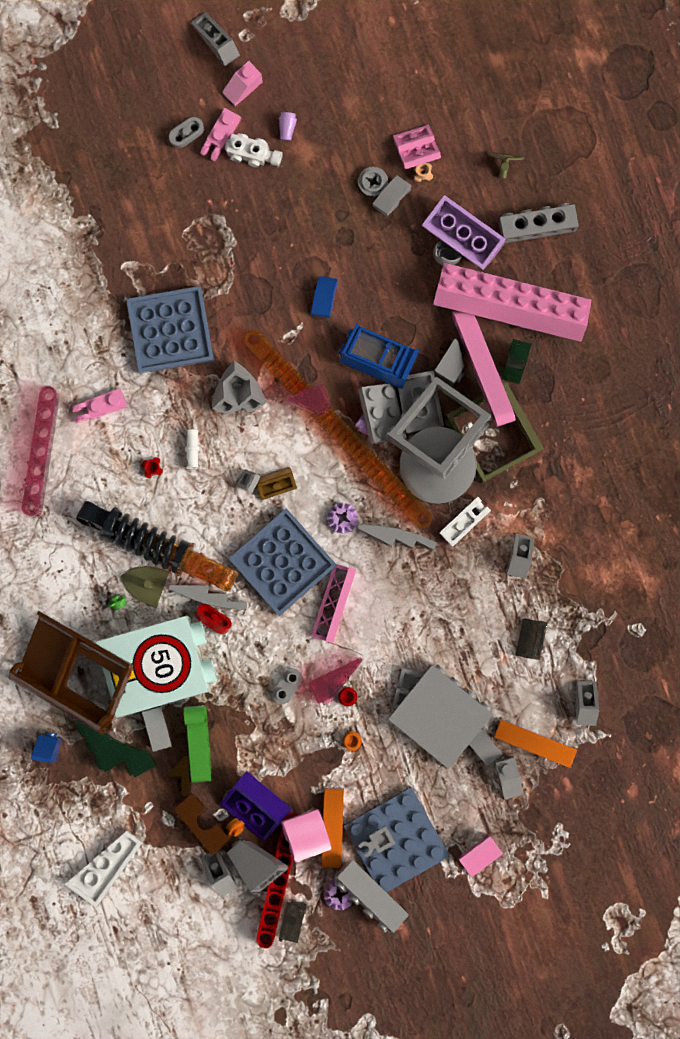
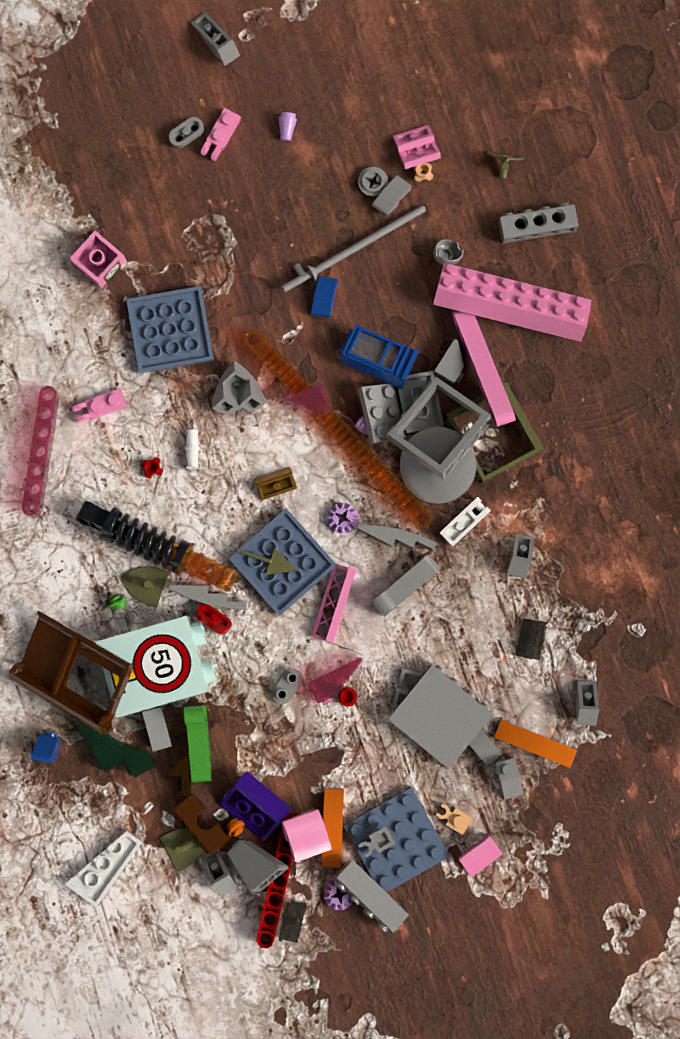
bright pink slope [222,61,263,106] -> none
white brick [225,133,282,167] -> none
light grey tile [237,469,261,493] -> none
orange plate [343,731,362,751] -> none
lavender slope [422,195,506,270] -> none
clear green slope [501,339,531,384] -> none
none -> bright pink brick [70,231,127,288]
none -> olive shield [160,828,203,872]
none -> olive piece [235,548,297,575]
none -> light grey piece [282,206,426,292]
none -> light grey beam [372,554,441,617]
none -> light nougat plate [436,803,472,835]

